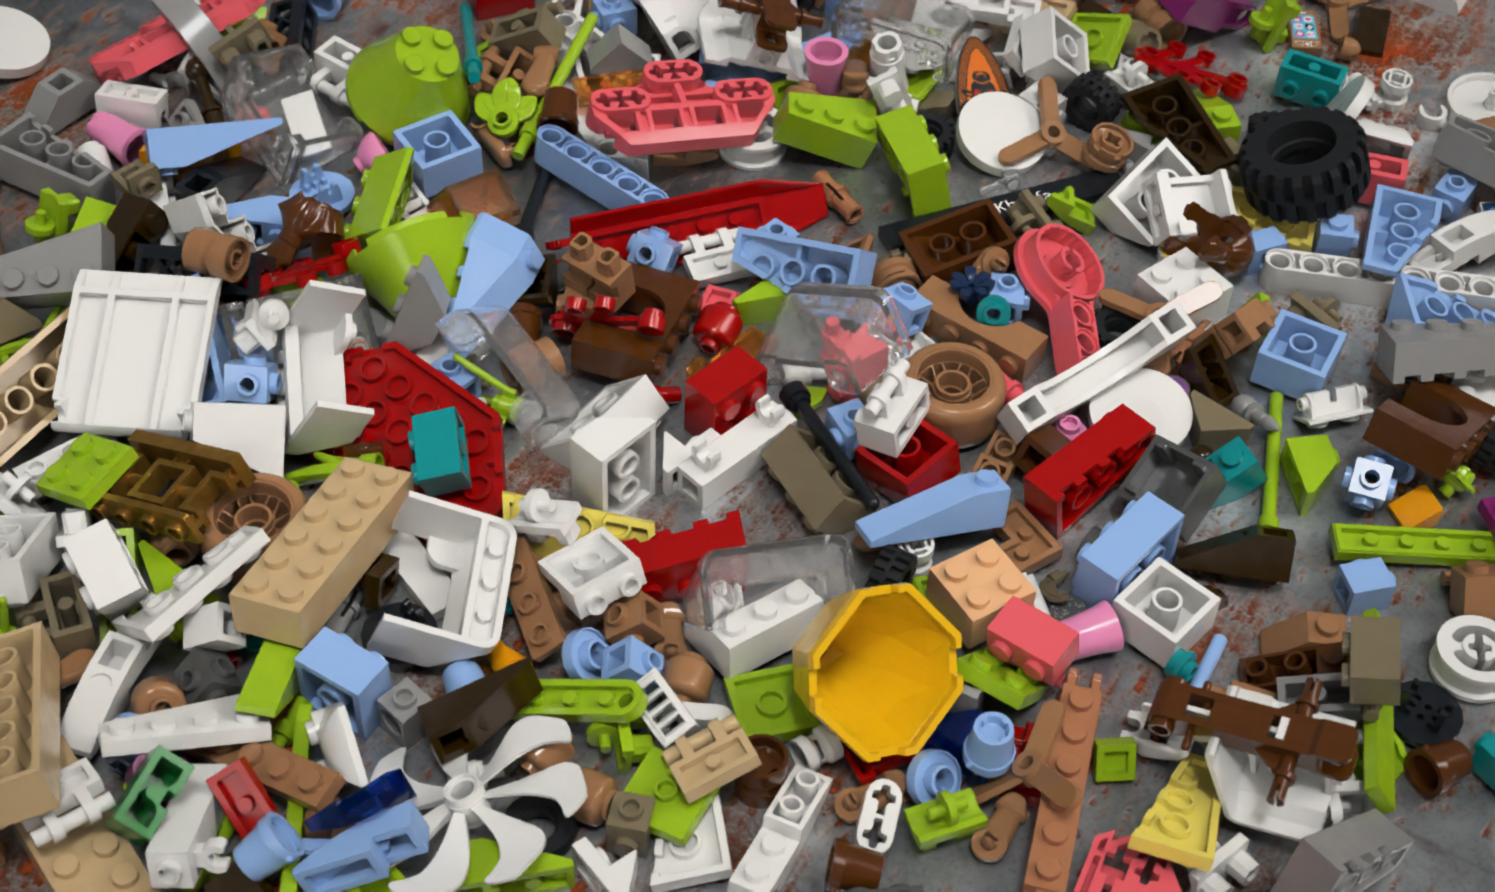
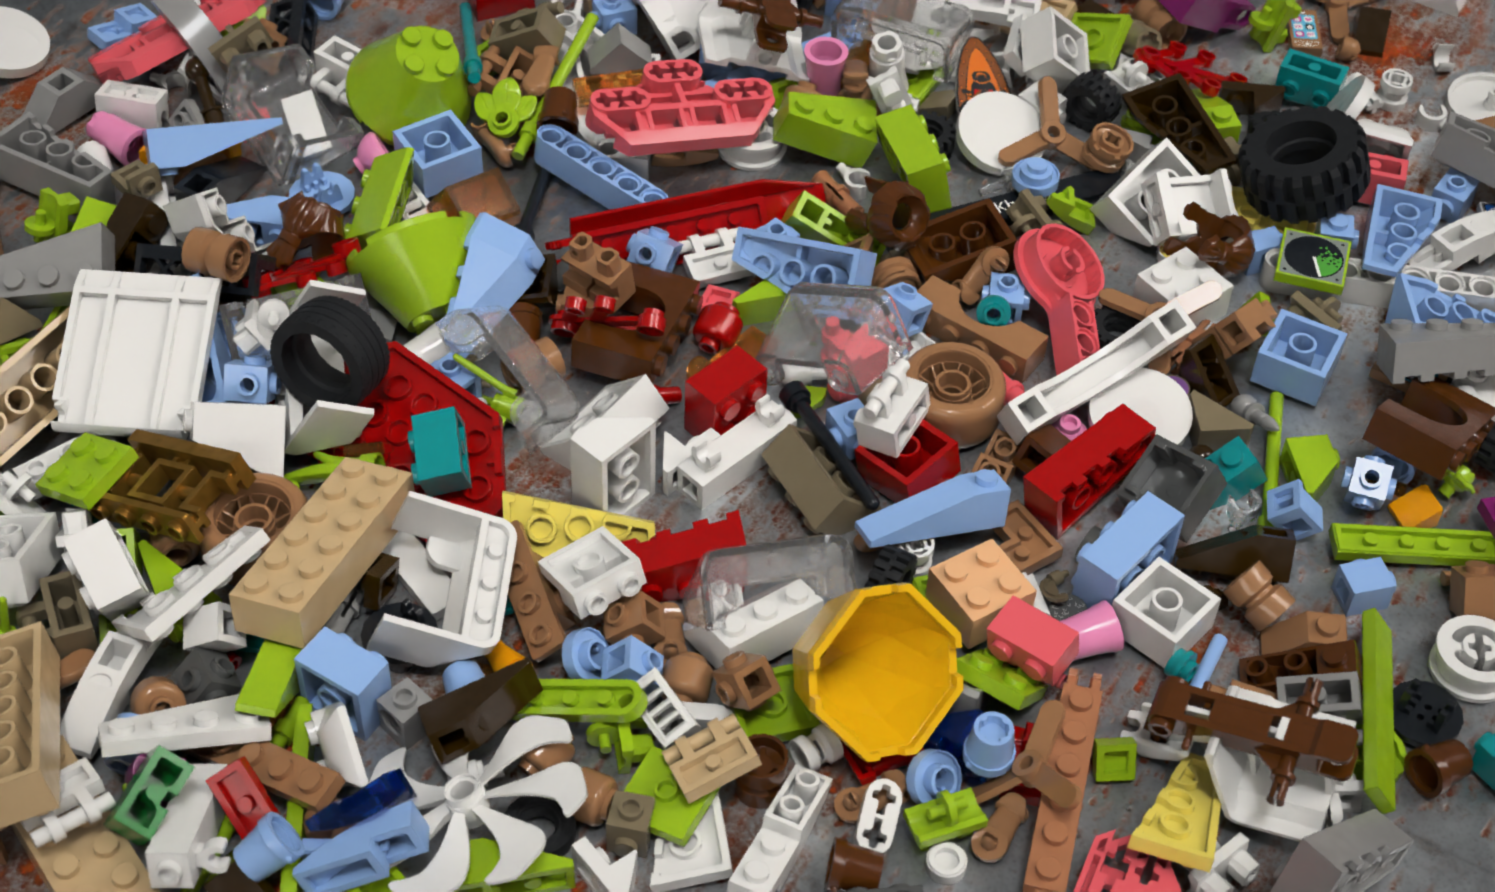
light grey slope [380,254,452,351] -> none
white hips [509,488,583,546] -> none
dark blue plant [950,266,995,305] -> none
white hinge [1293,383,1374,429] -> none
dark tan brick [1341,616,1401,722] -> none
none -> light blue slope [87,3,157,50]
none -> black tyre [270,295,390,408]
none -> medium nougat brick [712,651,781,711]
none -> lime slope [781,190,886,267]
none -> white piece [836,162,870,200]
none -> reddish brown piece [844,176,931,252]
none -> white tile [925,842,968,885]
none -> light blue plate [1011,157,1060,198]
none -> dark brown slope [1218,80,1285,119]
none -> medium nougat wheel [1222,560,1296,632]
none -> clear piece [1225,489,1262,532]
none -> light blue brick [1267,479,1323,541]
none -> tile [1273,227,1352,295]
none -> white piece [1432,43,1456,72]

